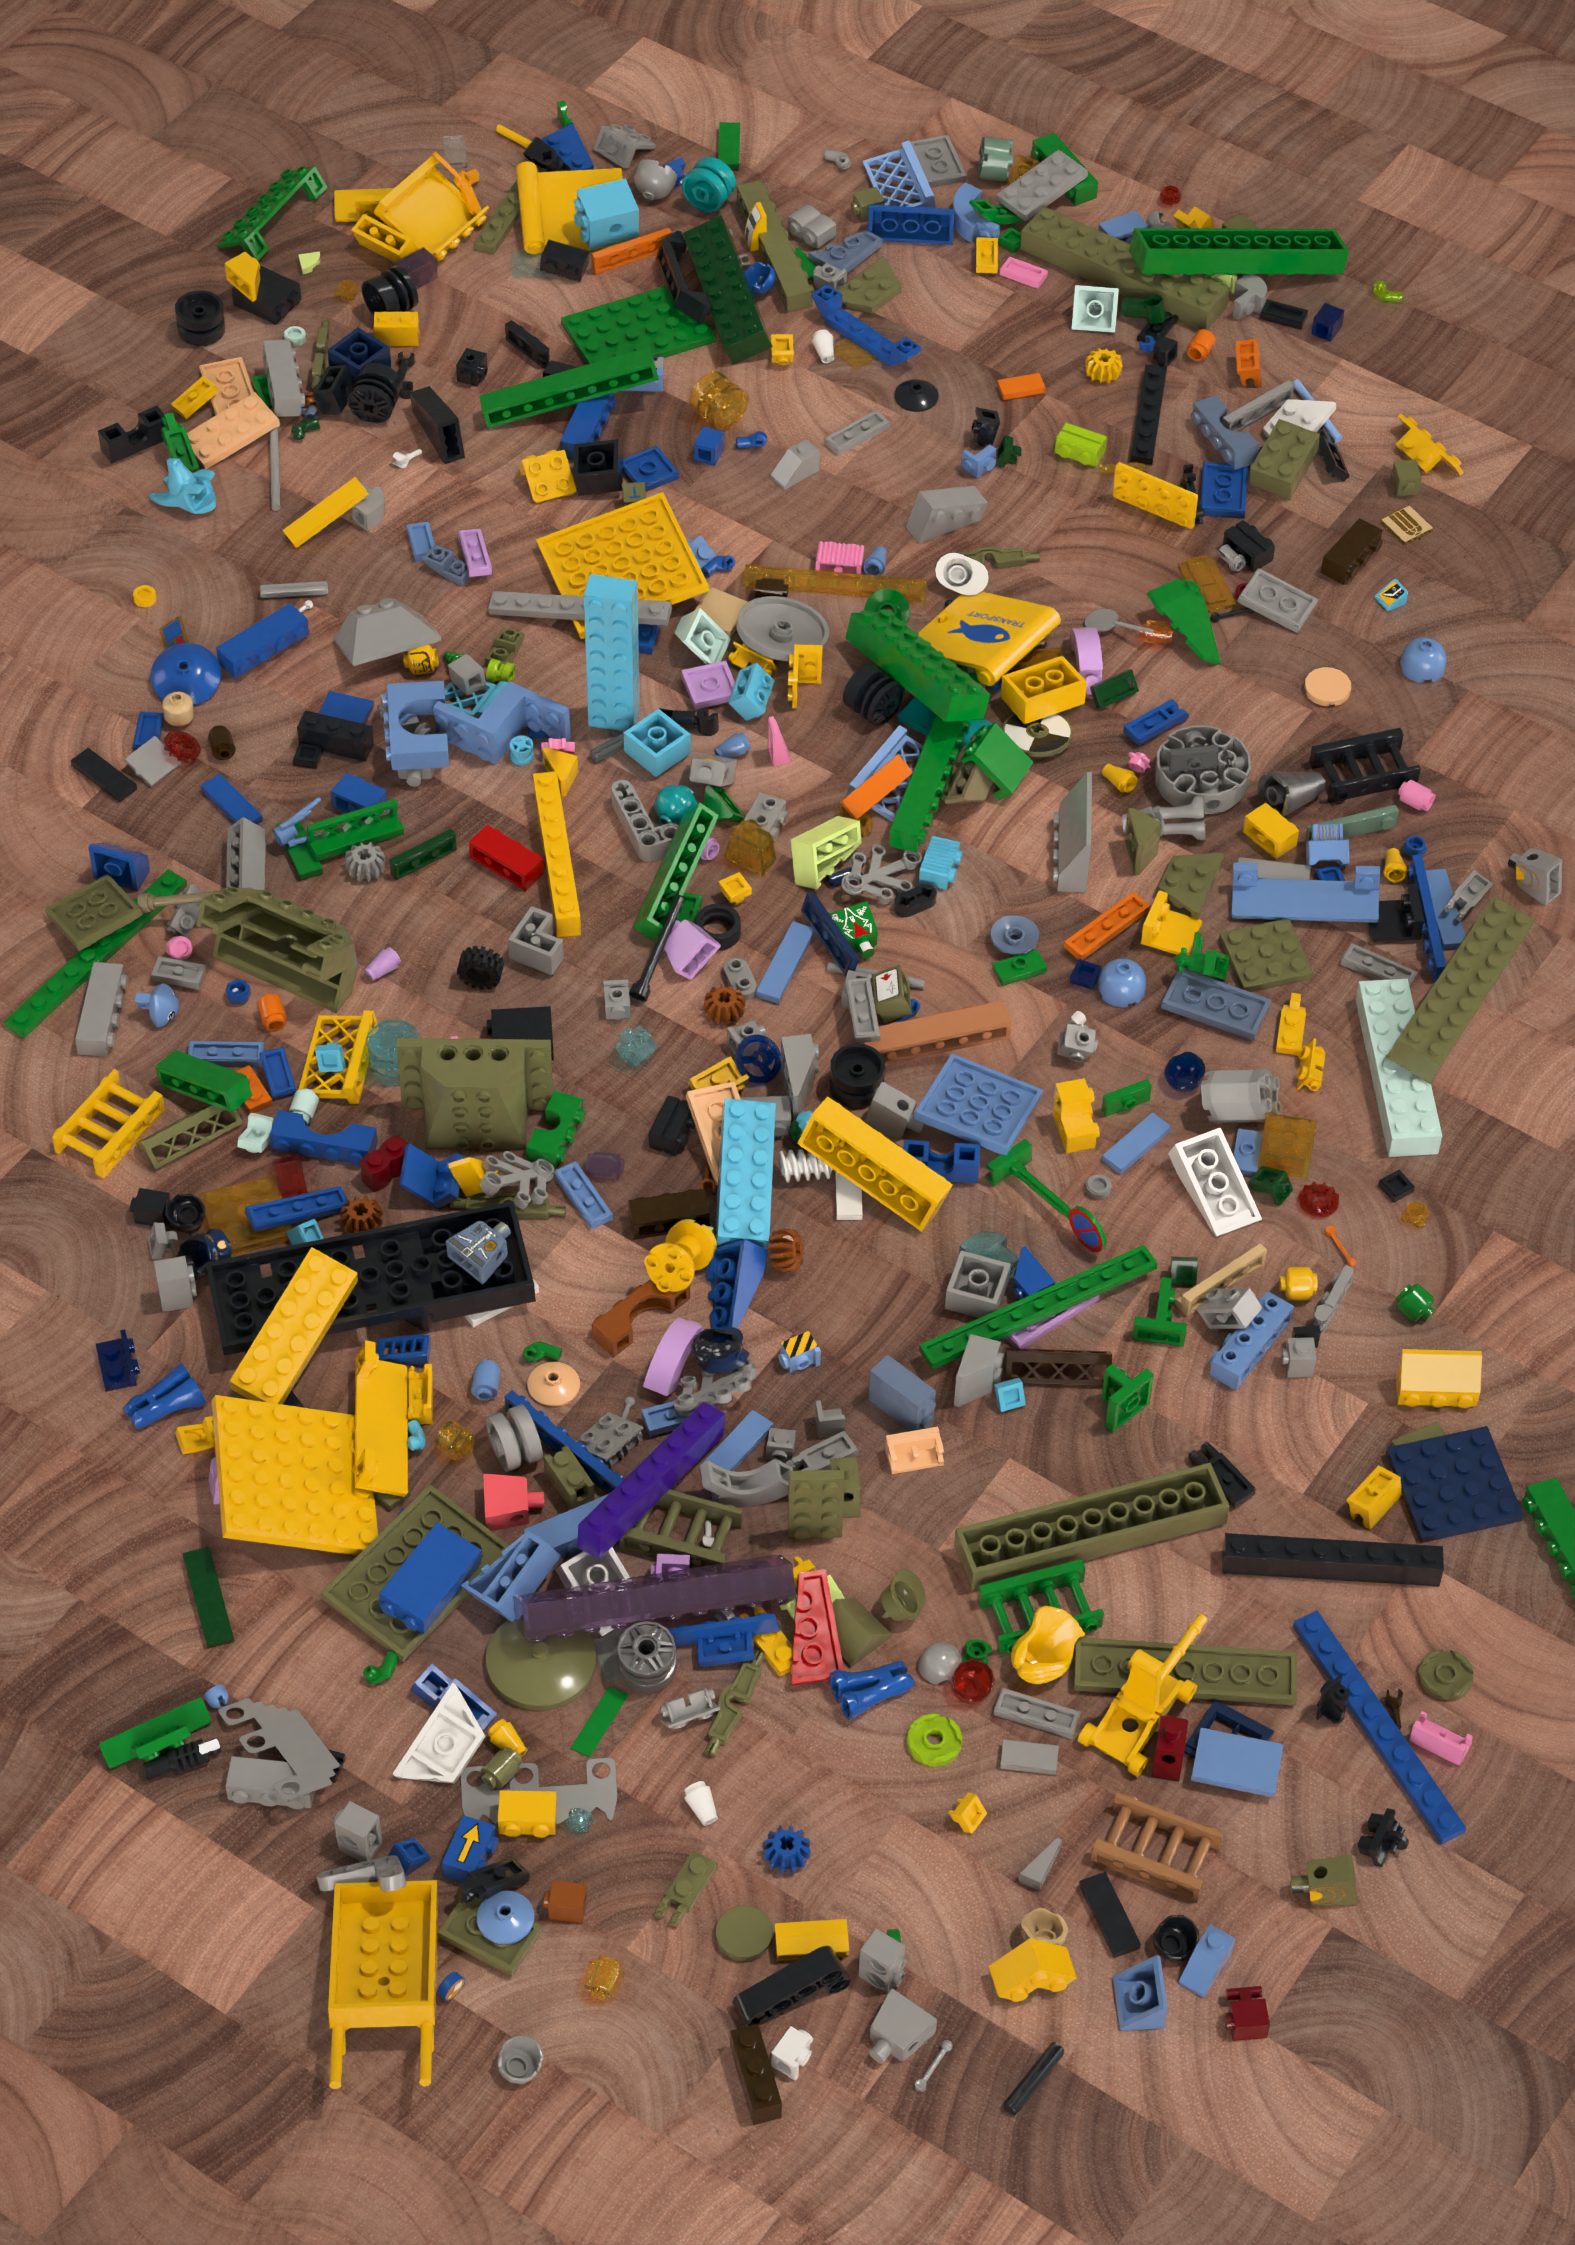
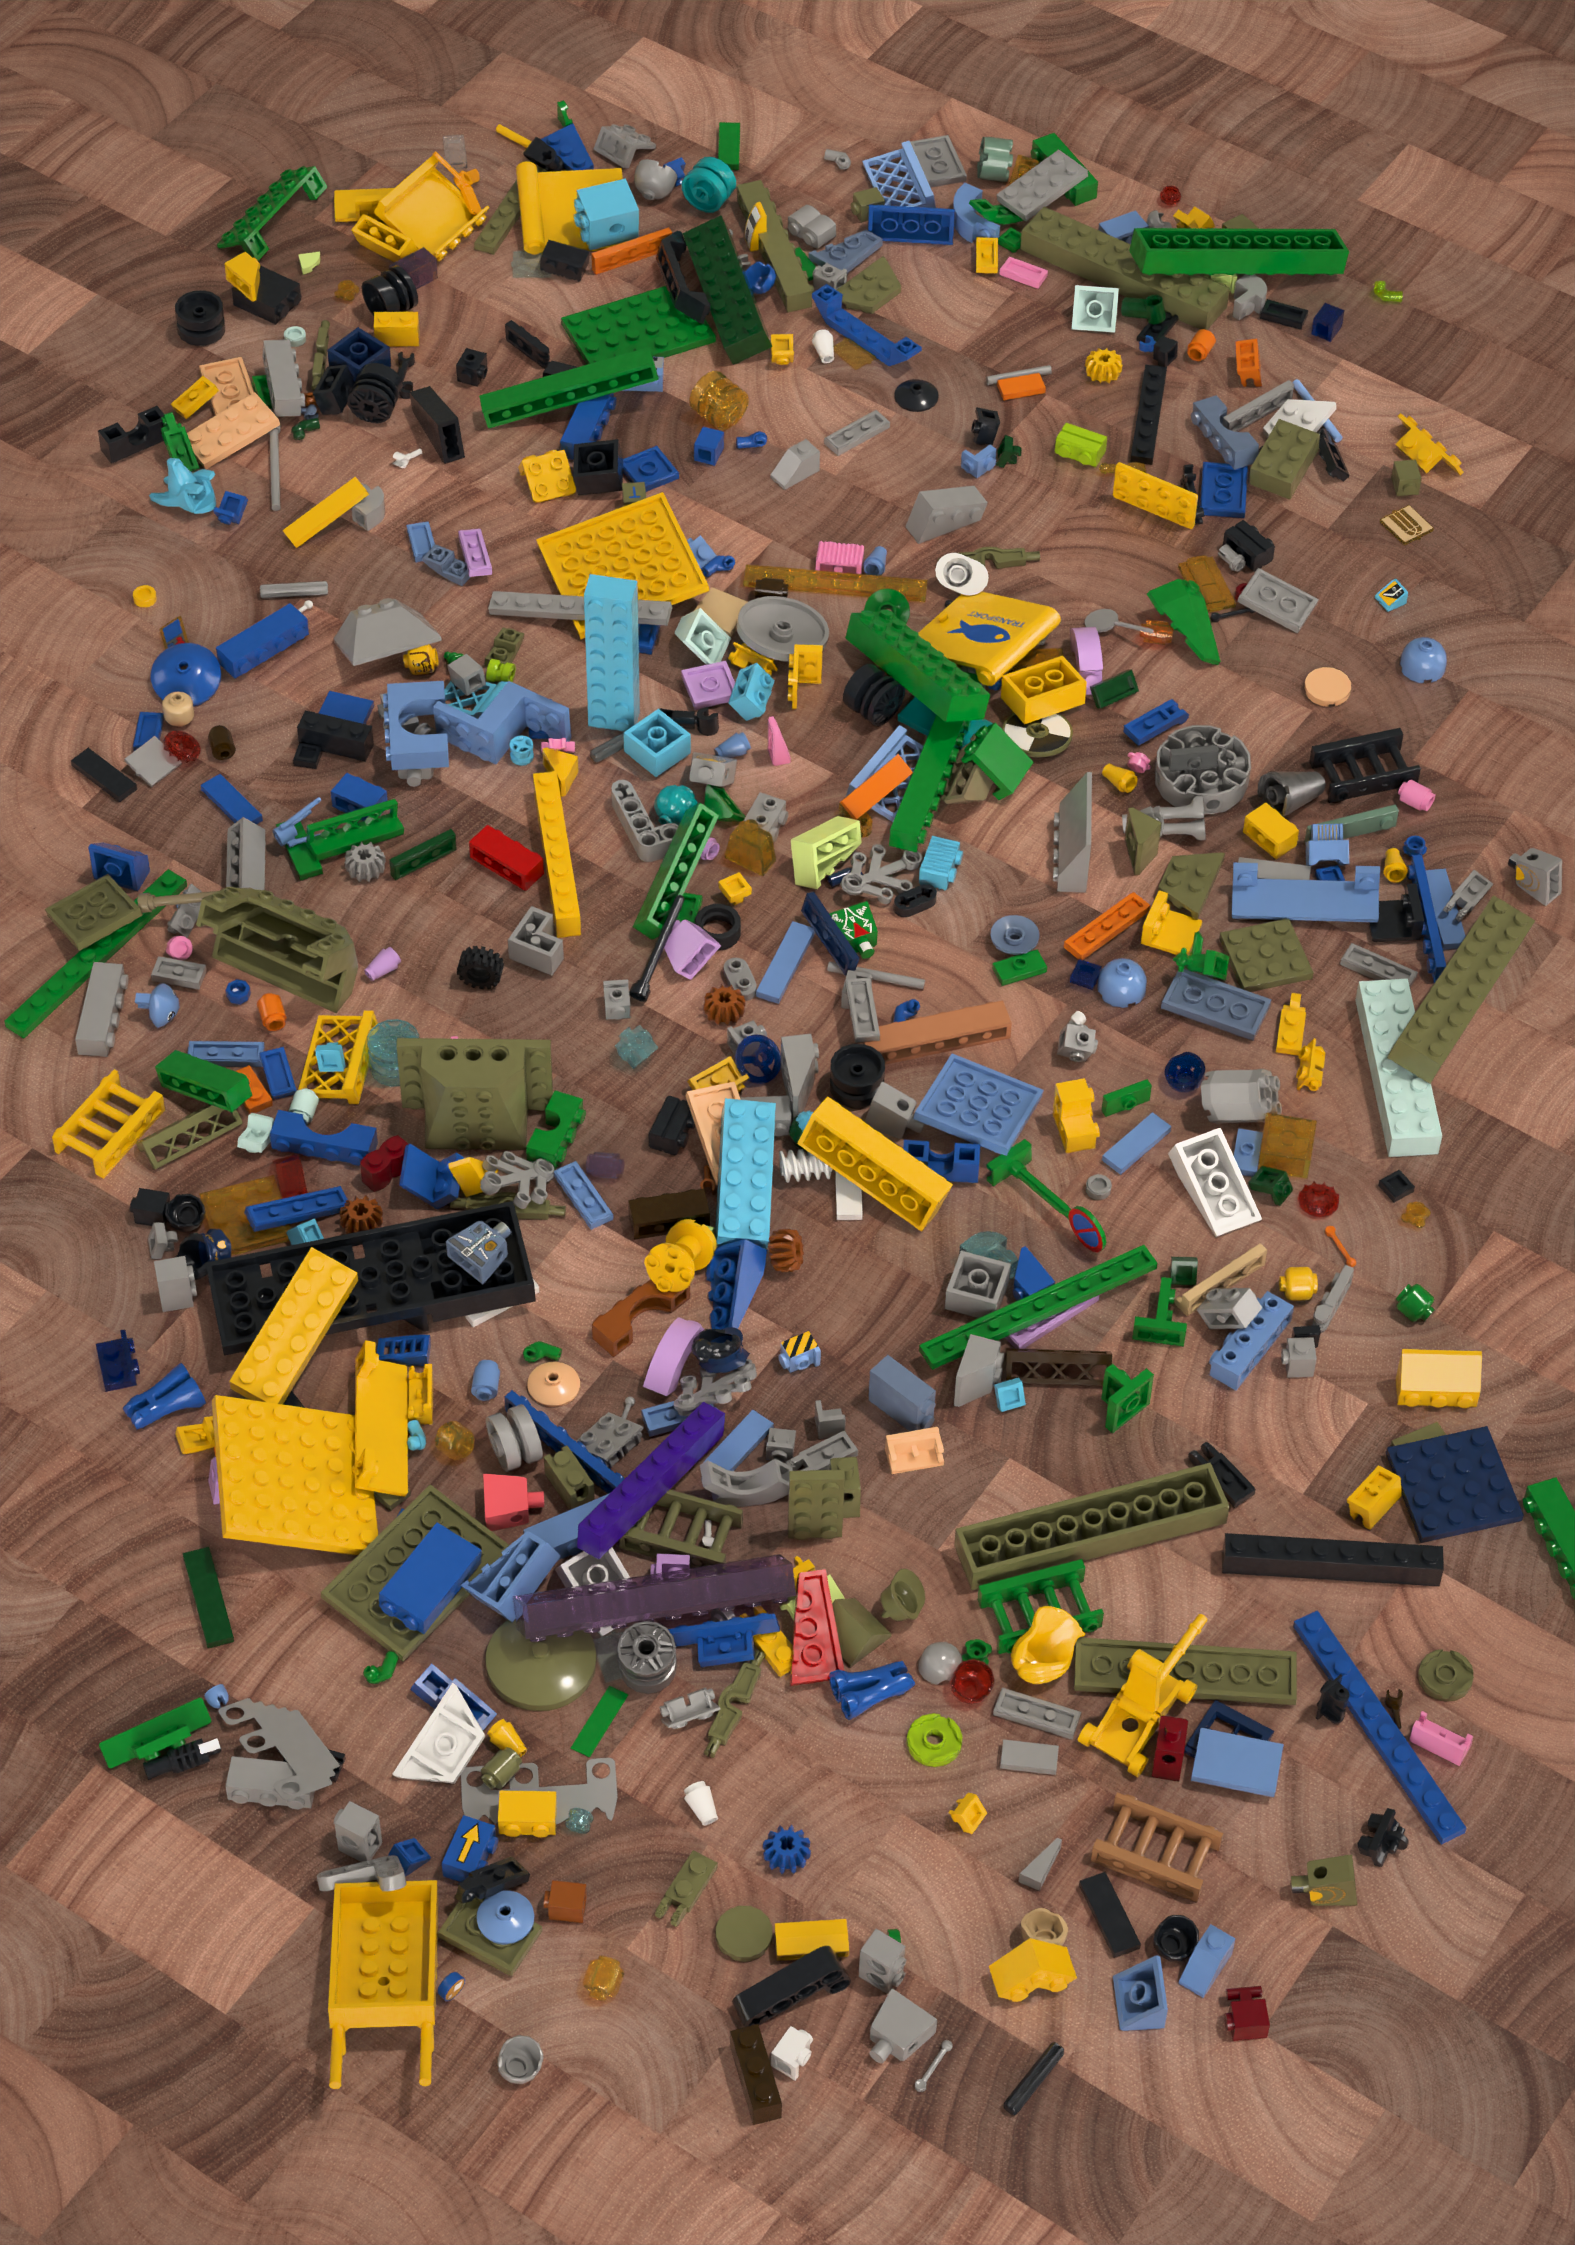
black brick [487,1006,554,1061] -> none
olive brick [871,964,912,1023] -> none
dark brown brick [1321,518,1383,585] -> none
none -> blue bracket [213,491,248,525]
none -> light grey bar [986,365,1052,385]

